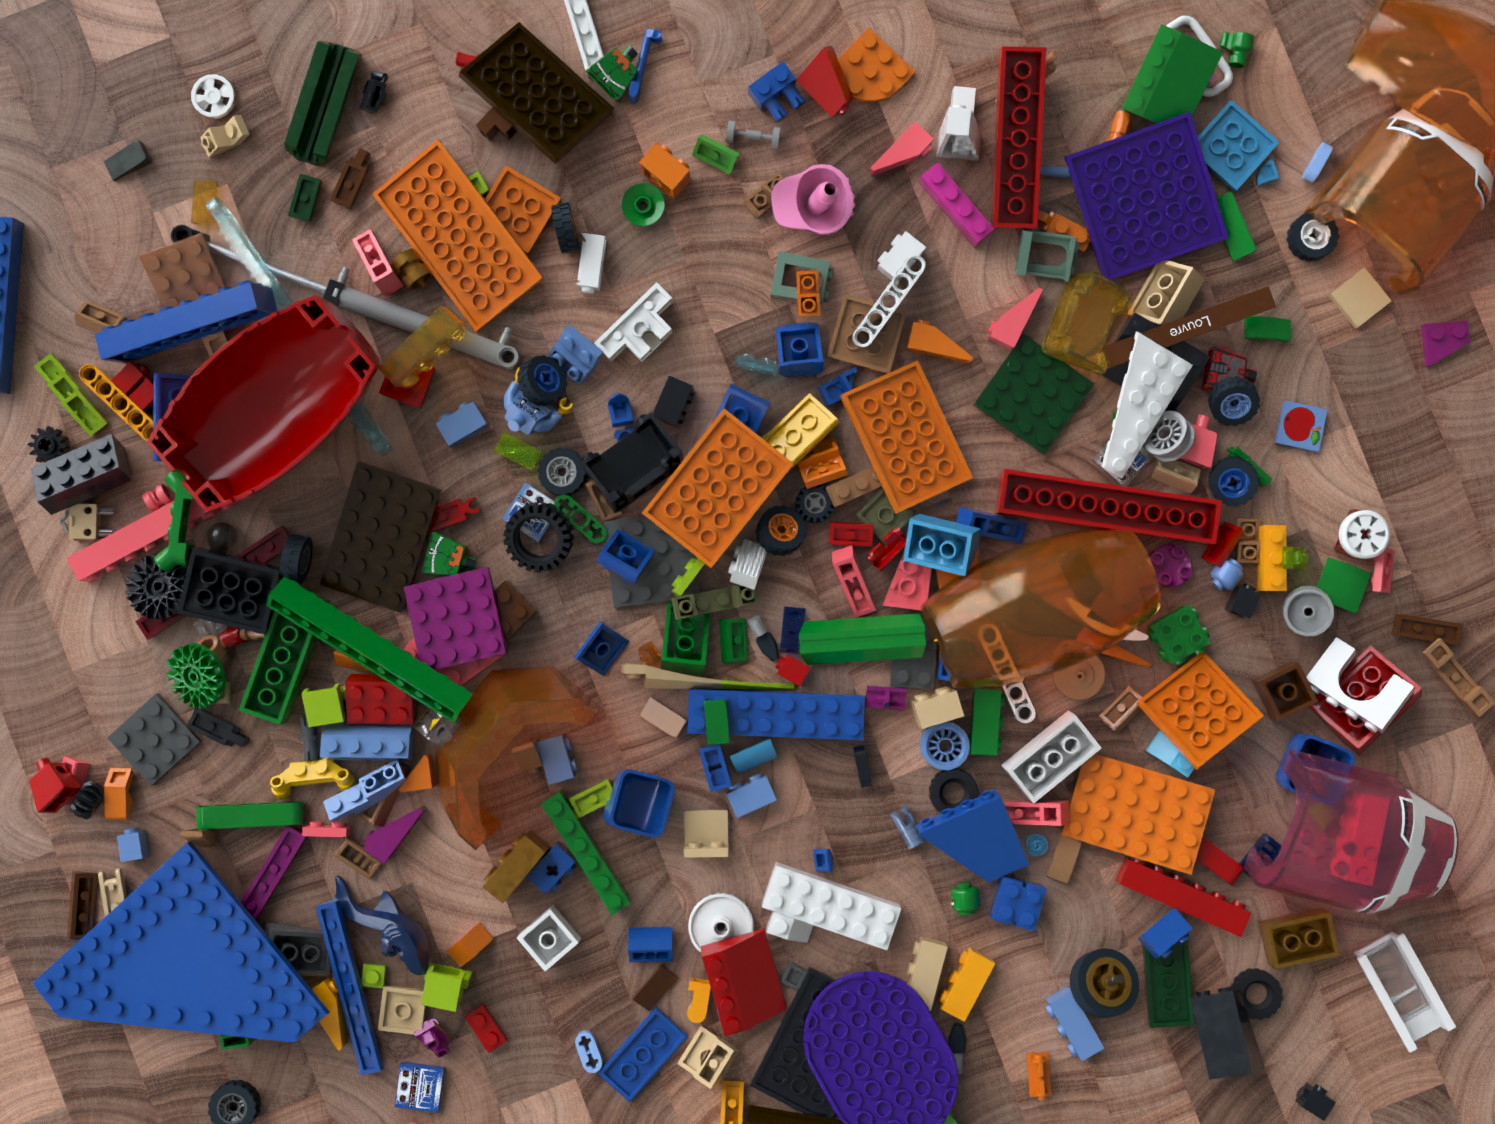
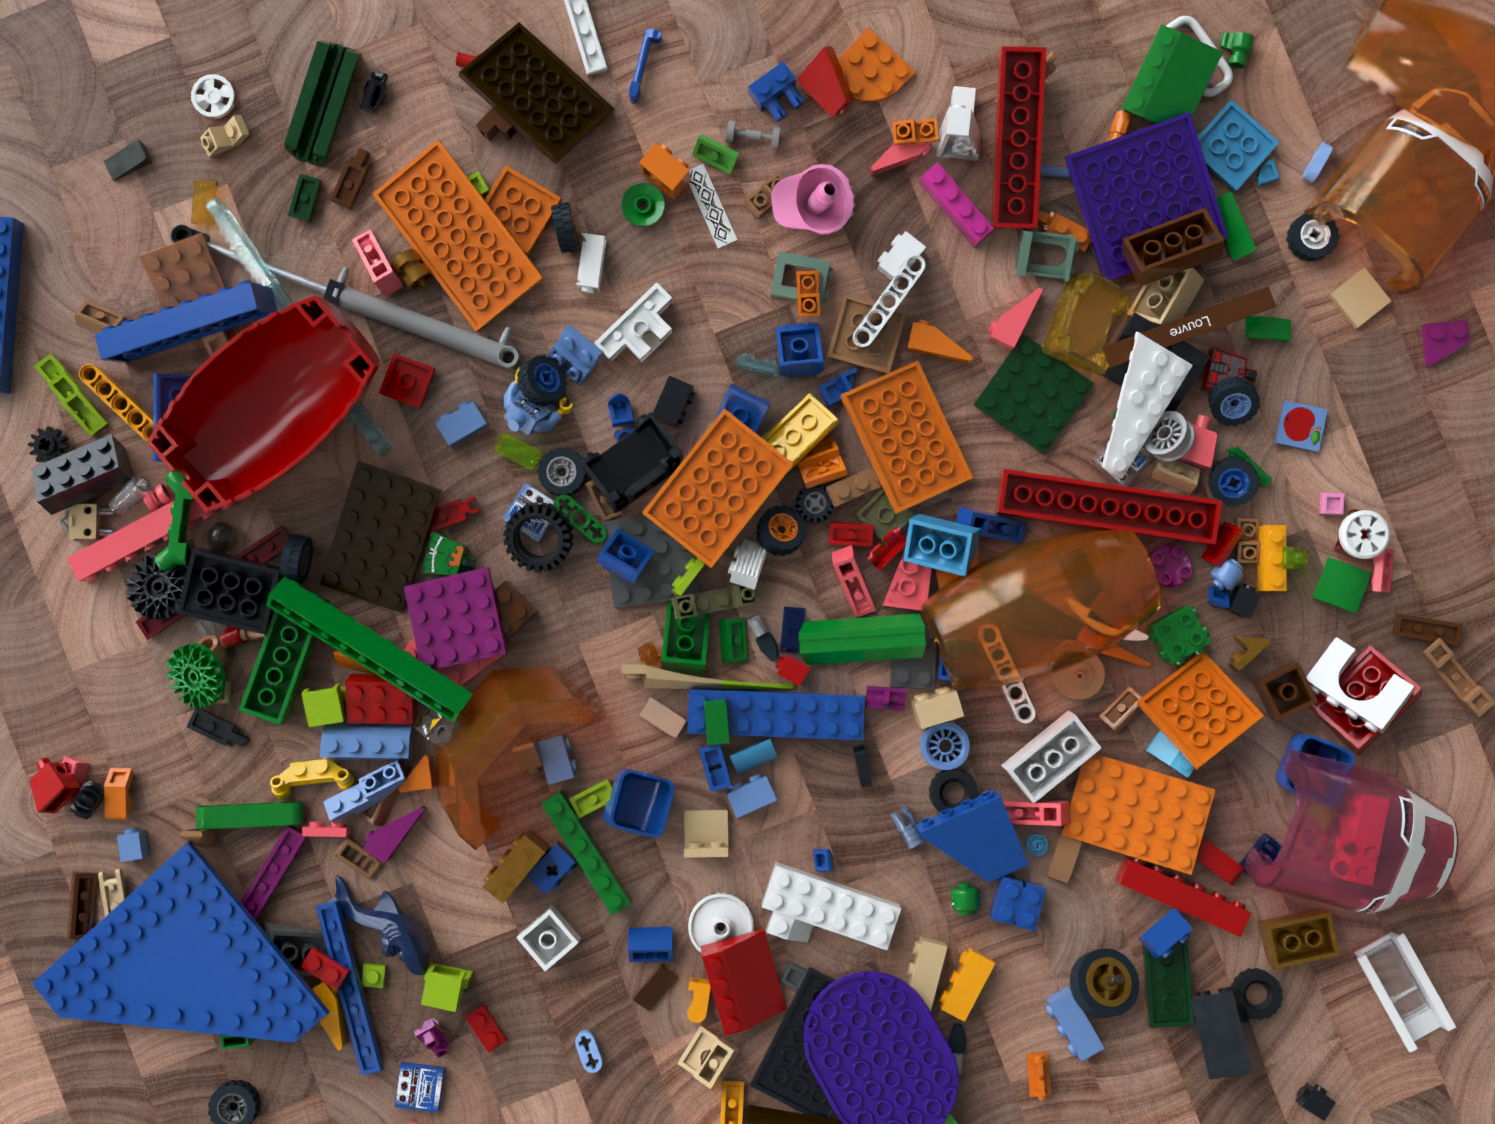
dark grey plate [108,693,202,786] -> none
red piece [112,362,154,413] -> none
dark grey pin [299,717,319,761] -> none
clear yellow brick [378,306,468,387] -> none
tan tile [378,985,426,1035] -> none
orange slope [446,922,494,967] -> none
blue slope [574,621,629,676] -> none
green torso [585,46,638,101] -> none
blue tile [597,1006,688,1102] -> none
green brick [969,687,1005,756] -> none
light grey wheel [1283,585,1334,636] -> none
none -> clear axle [109,475,151,515]
none -> red plate [301,947,351,990]
none -> white sticker [689,164,737,248]
none -> orange slope [892,118,940,145]
none -> reddish brown brick [1122,208,1225,287]
none -> blue slope [1208,586,1230,608]
none -> pearl gold slope [1228,636,1271,671]
none -> bright pink tile [1319,492,1345,516]

